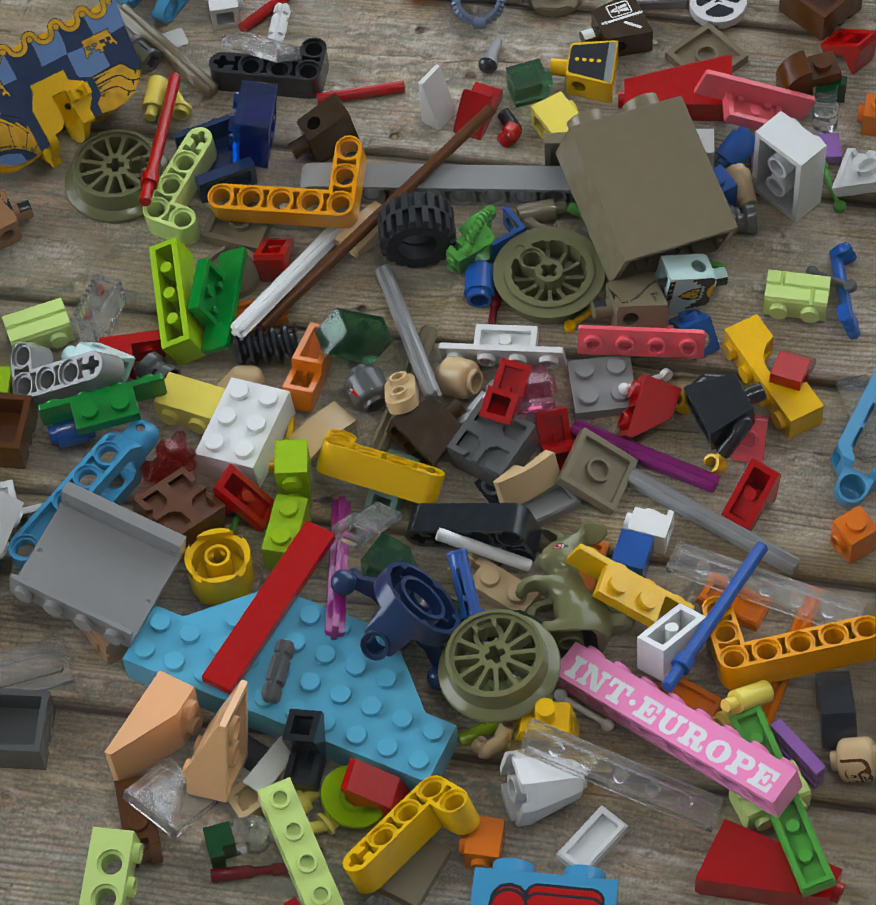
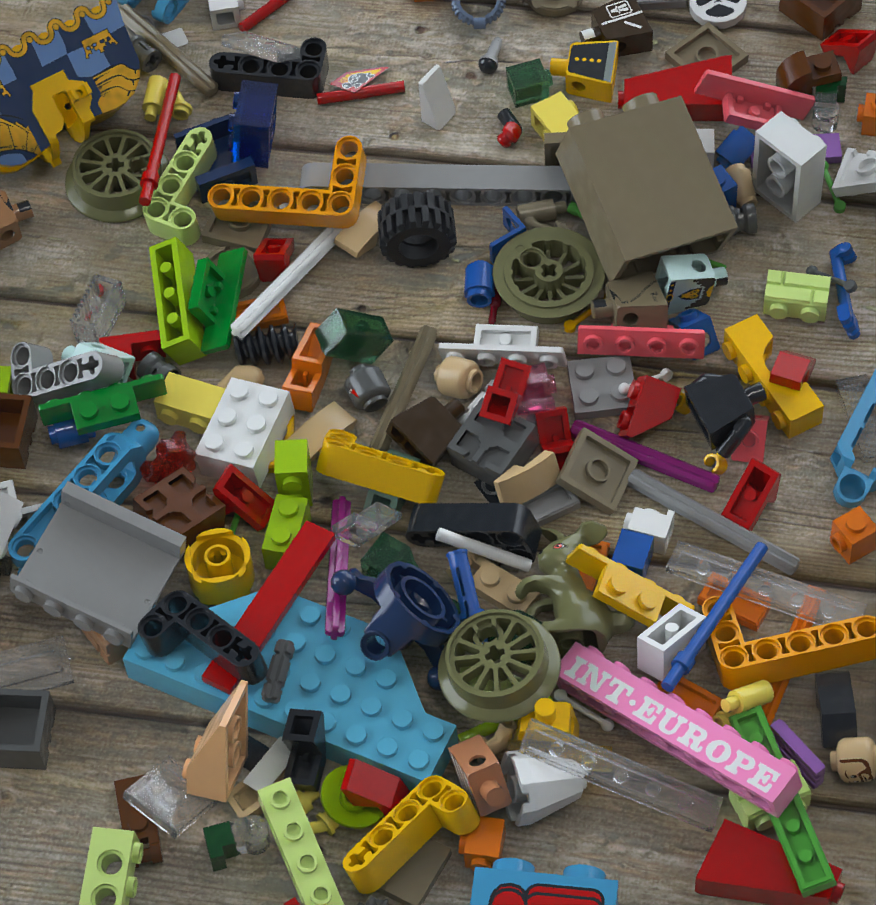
yellowish green brick [2,298,75,349] -> none
light nougat slope [105,670,203,781] -> none
dark red piece [210,863,288,883] -> none
reddish brown piece [257,104,496,332] -> none
white axle [266,2,291,53] -> none
dark brown torso [288,93,360,163] -> none
light grey axle [375,264,441,399] -> none
tan plate [384,371,419,415] -> none
bright green piece [446,205,496,275] -> none
red slope [453,82,503,140] -> none
white tile [557,805,628,867] -> none
none -> black beam [137,590,268,685]
none -> sticker [329,66,390,93]
none -> nougat torso [448,735,512,817]

